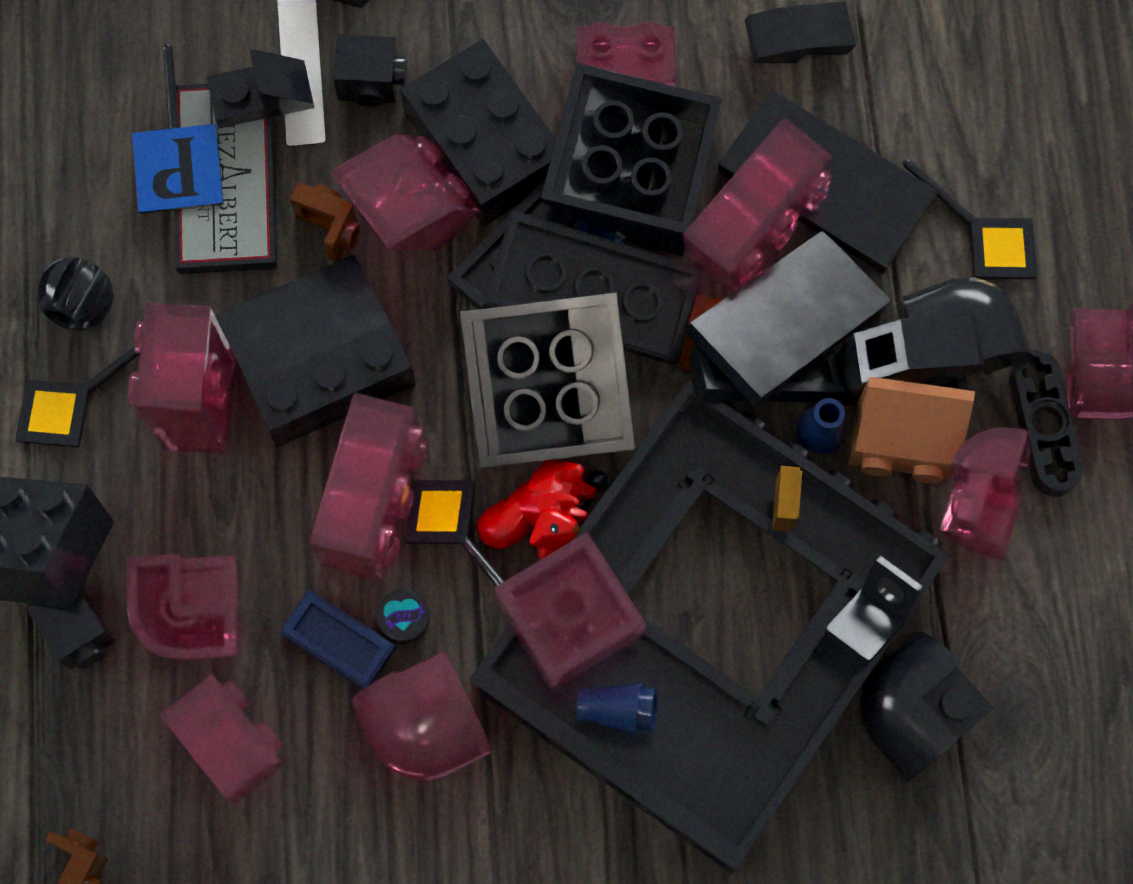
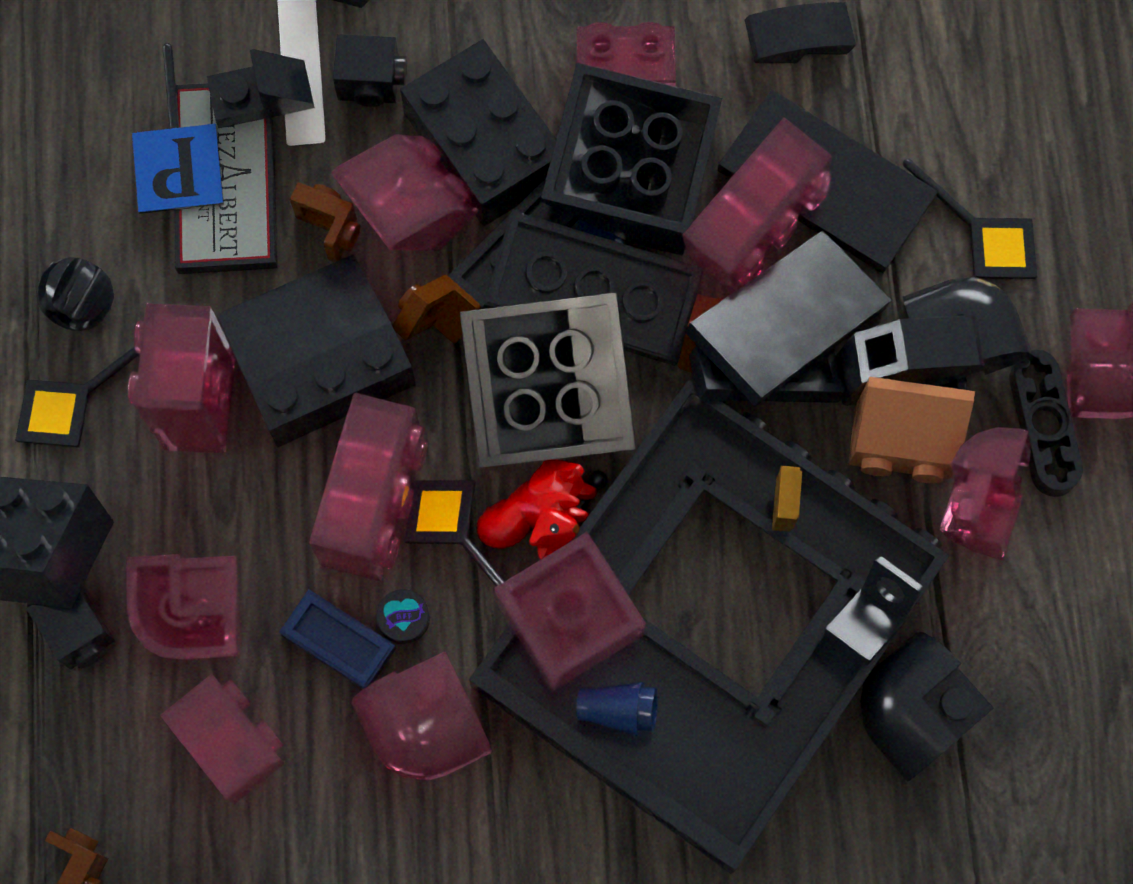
dark blue cone [797,398,848,454] -> none
none -> reddish brown bracket [392,274,481,343]

